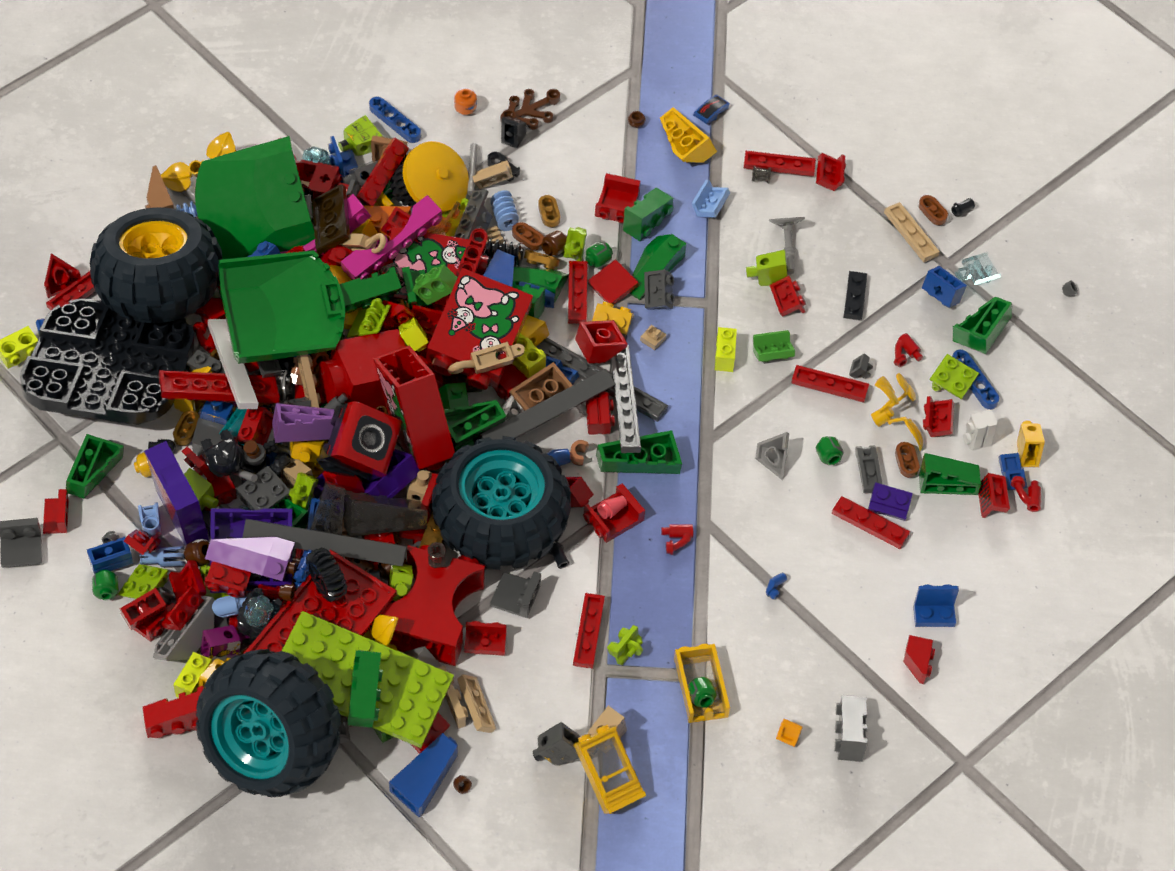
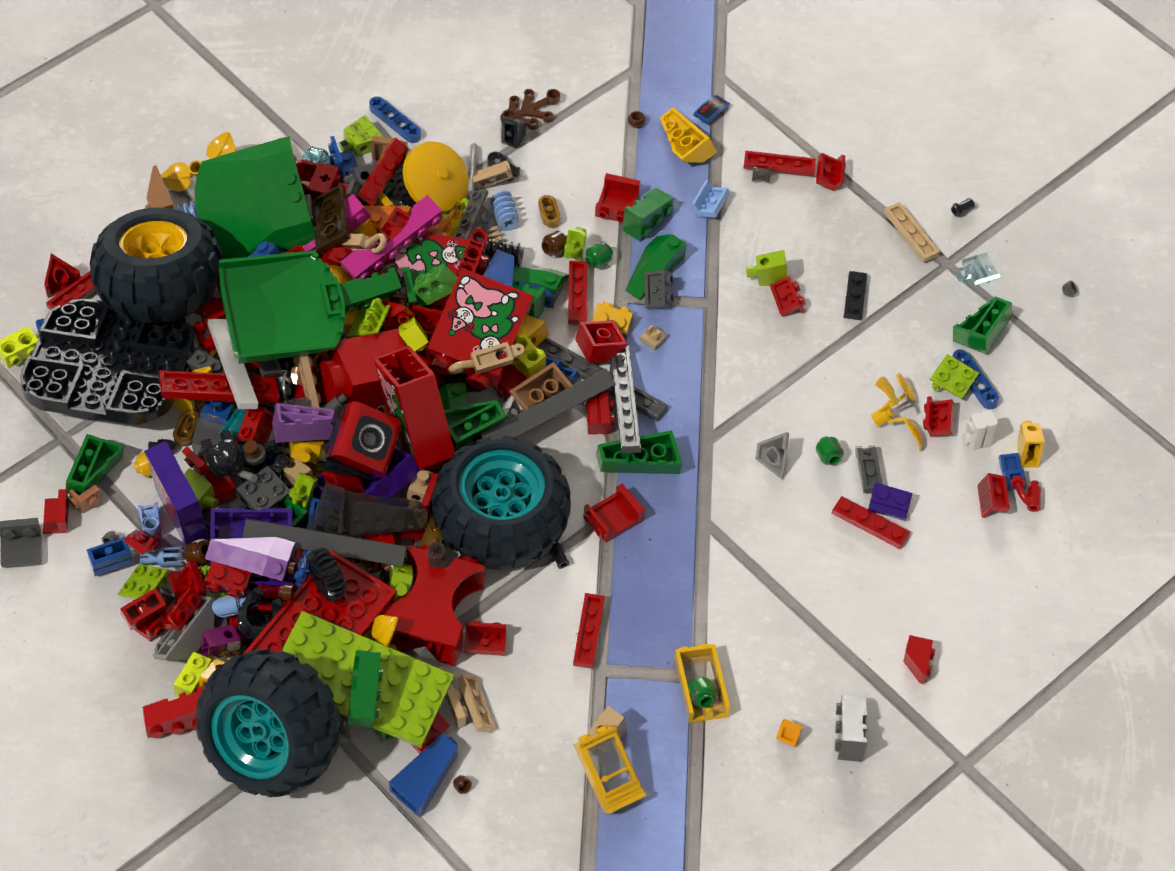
green head [92,570,119,600] -> none
clear light blue head [243,595,274,627] -> none
orange head [454,89,477,115] -> none
dark grey bracket [490,571,541,618] -> none
dark orange plate [512,222,544,250] -> none
pearl gold plate [524,250,560,269] -> none
dark grey torso [533,722,581,765] -> none
piece [547,440,589,466] -> none
red slope [566,477,594,508] -> none
red tile [587,259,639,305] -> none
coral cone [597,496,627,519] -> none
lime hips [607,625,643,665] -> none
red plant [661,524,693,555] -> none
neon yellow brick [714,327,737,372] -> none
bright green bracket [753,330,795,362] -> none
blue arm [766,573,787,600] -> none
light grey dish [769,217,805,274] -> none
red plate [791,365,869,402] -> none
dark grey tile [849,354,873,379] -> none
red plant [893,333,923,367] -> none
dark orange plate [895,442,920,478] -> none
blue bracket [913,584,959,627] -> none
dark orange plate [918,195,948,225] -> none
green wedge [919,453,981,495] -> none
blue brick [922,266,967,308] -> none
none -> nougat bracket [69,485,102,513]

